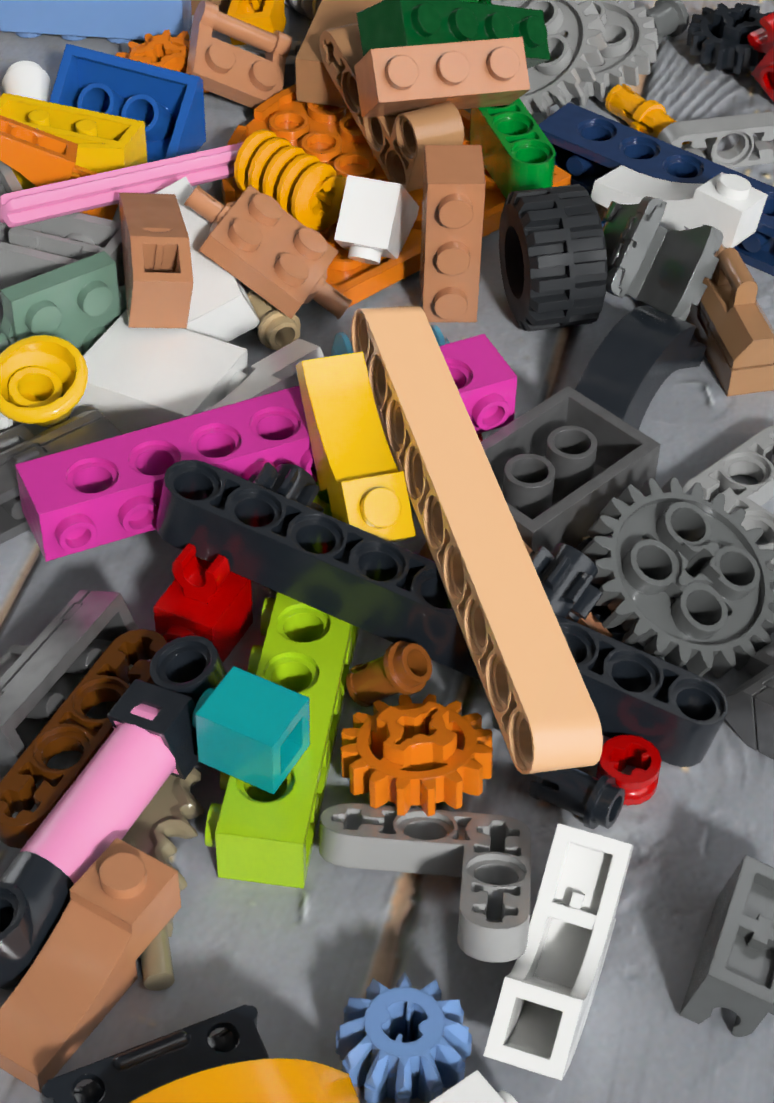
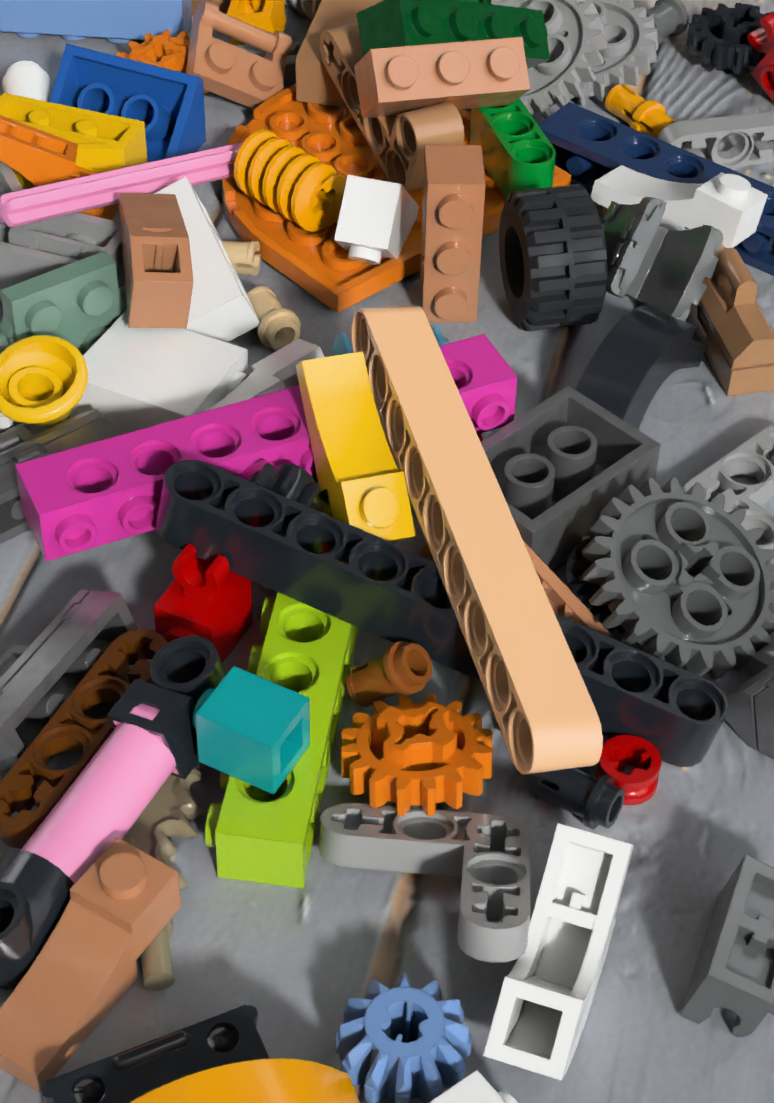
nougat plate [184,185,353,320] -> none
black gear [529,543,603,623] -> none

